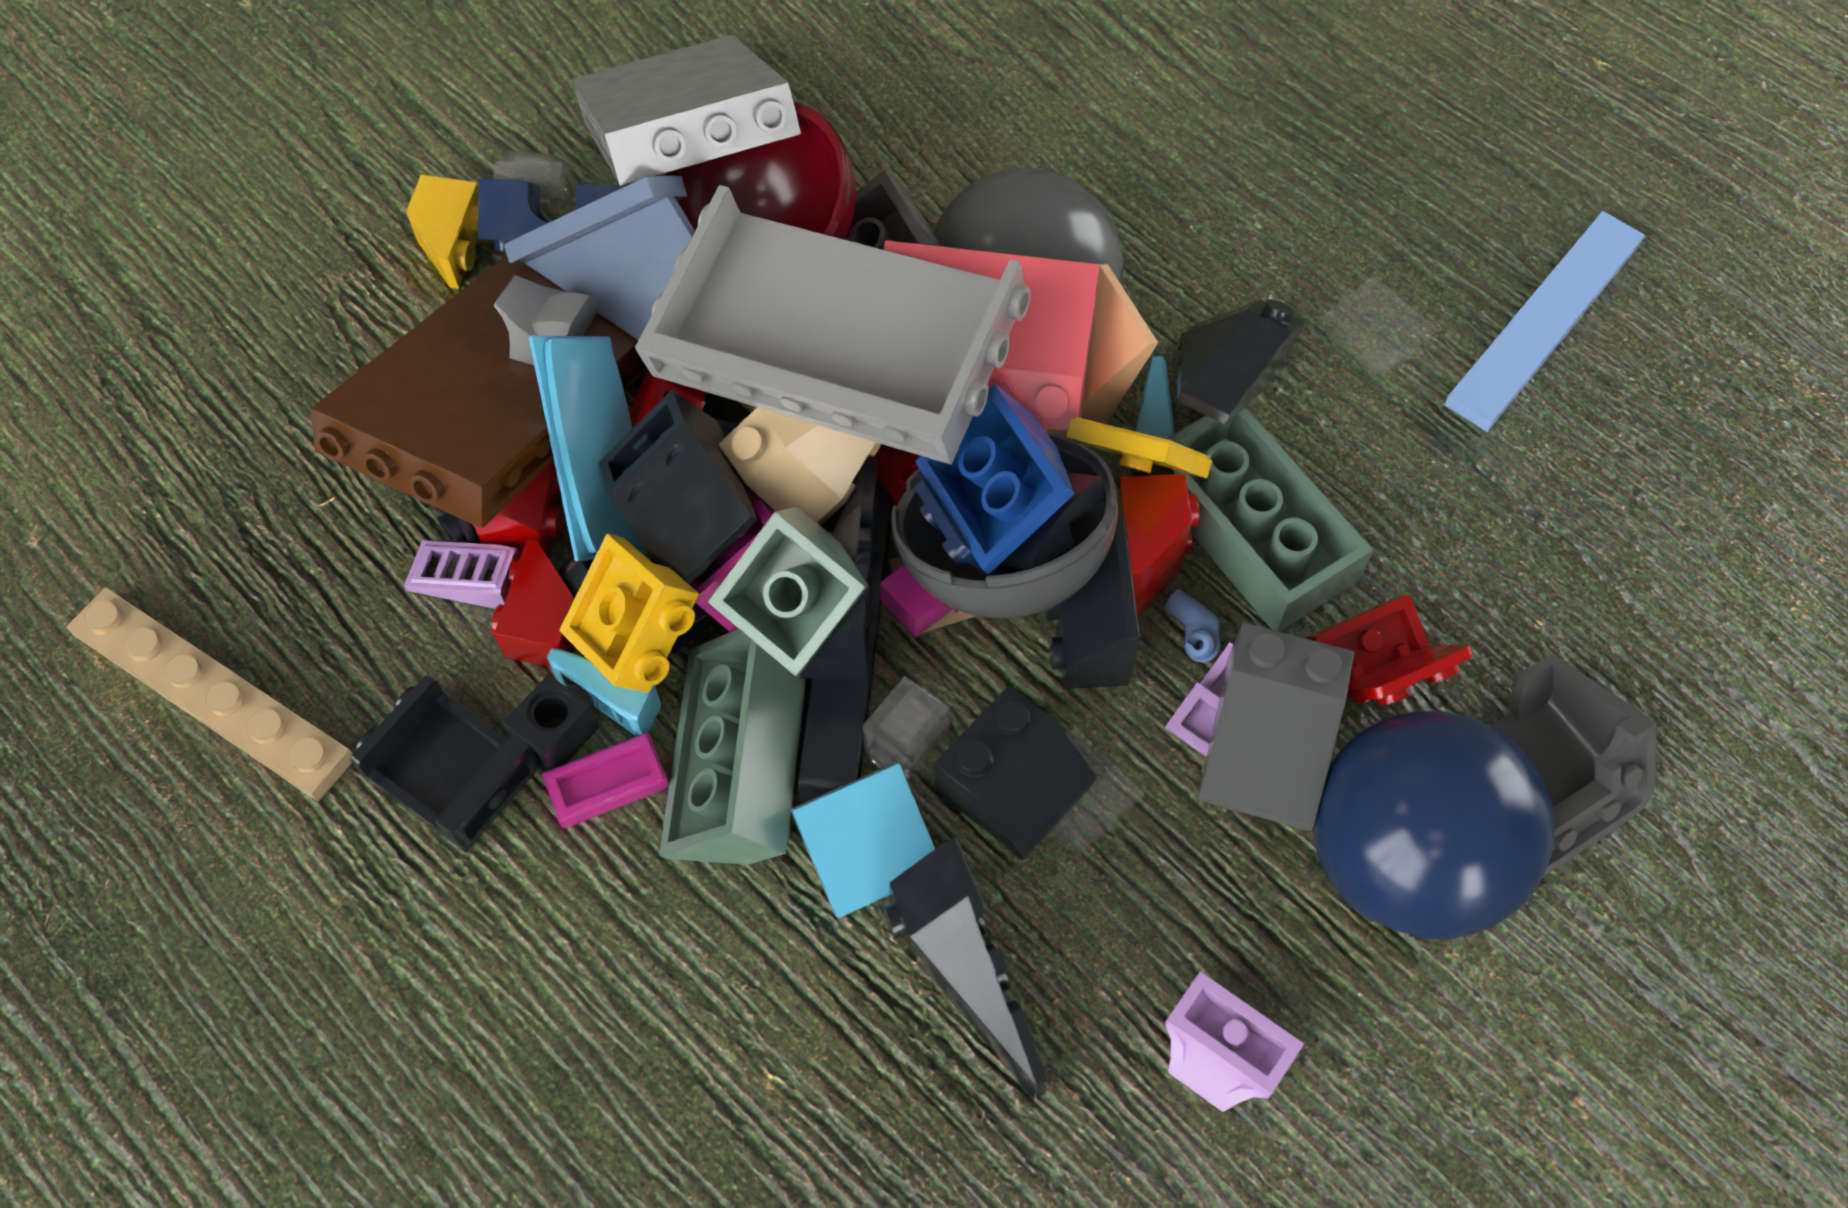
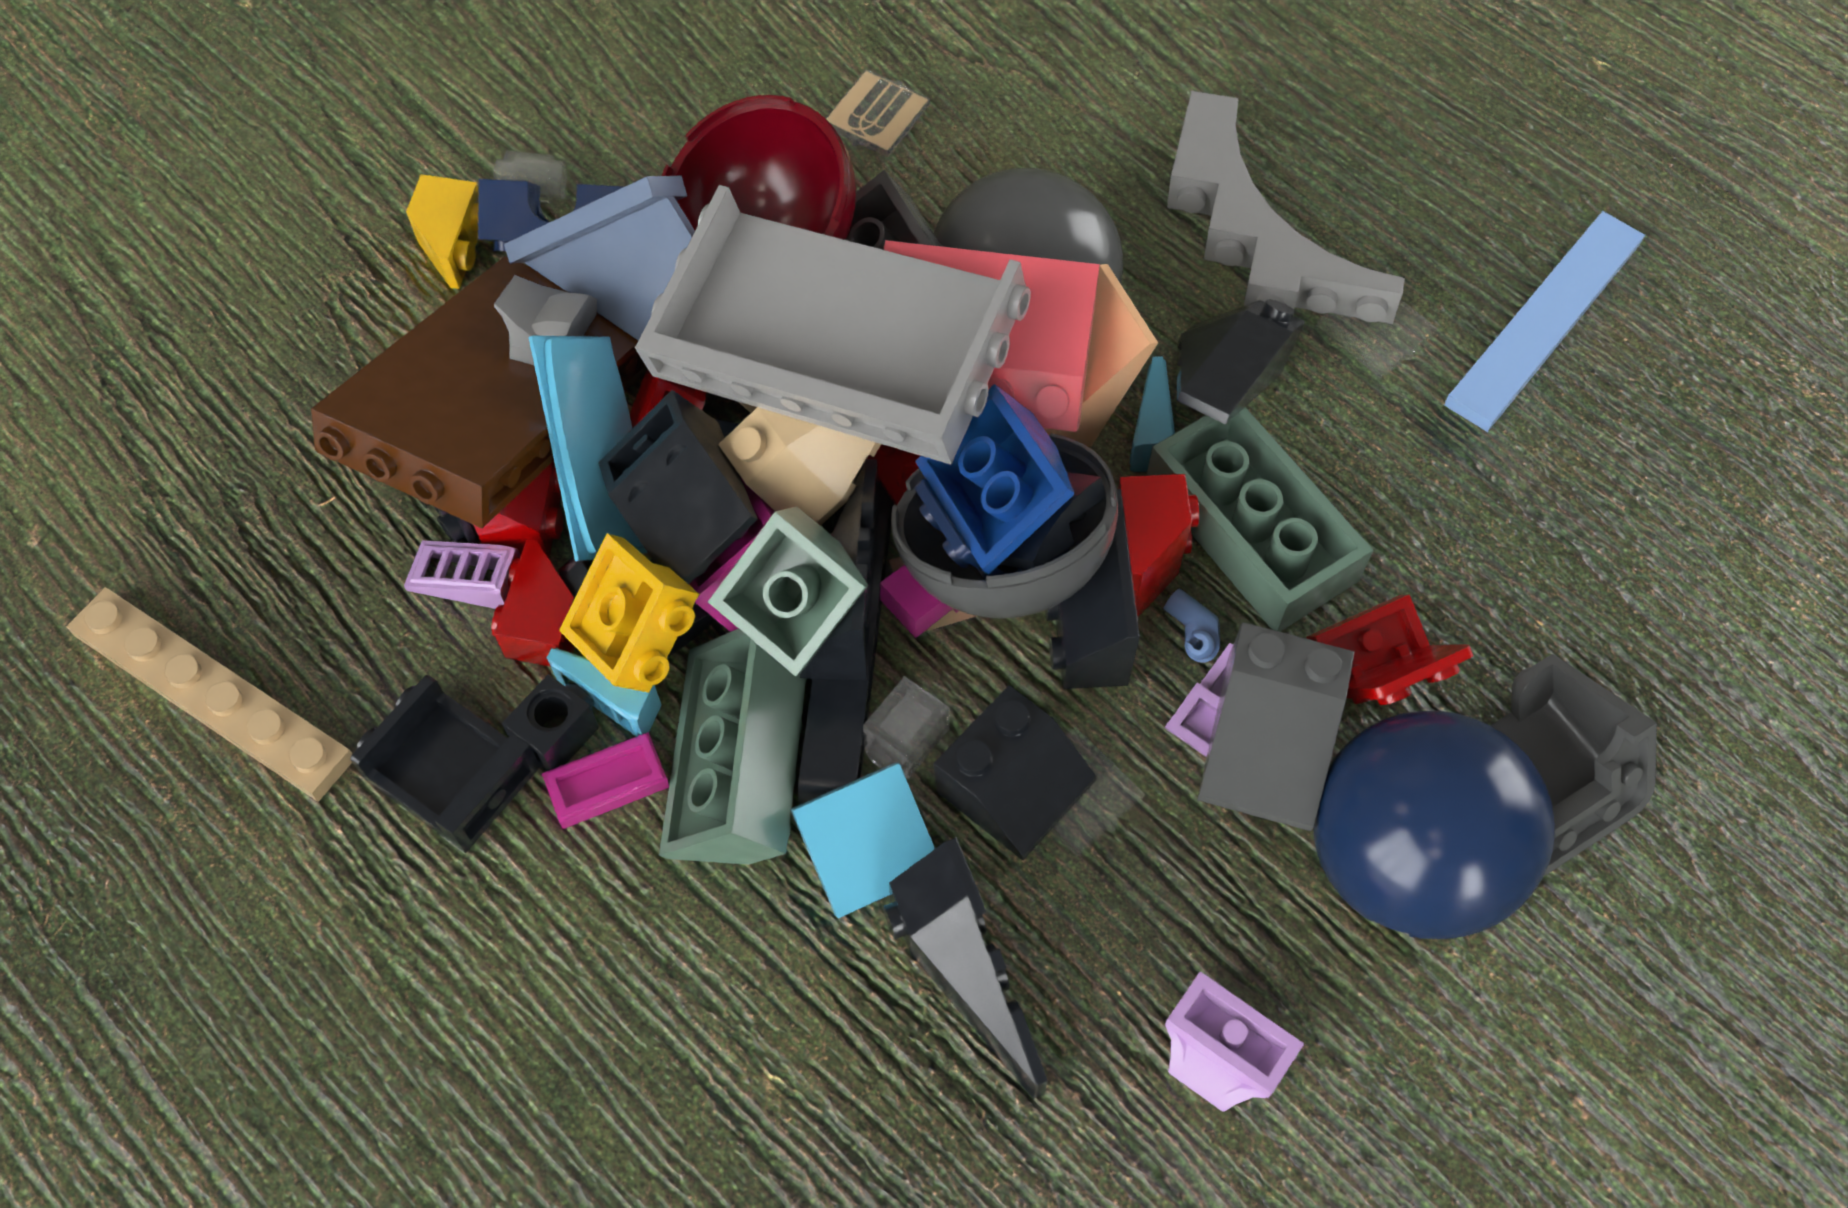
light grey panel [572,35,801,186] -> none
yellow plate [1066,417,1212,478] -> none
none -> piece [826,69,930,158]
none -> light grey arch [1167,91,1405,324]

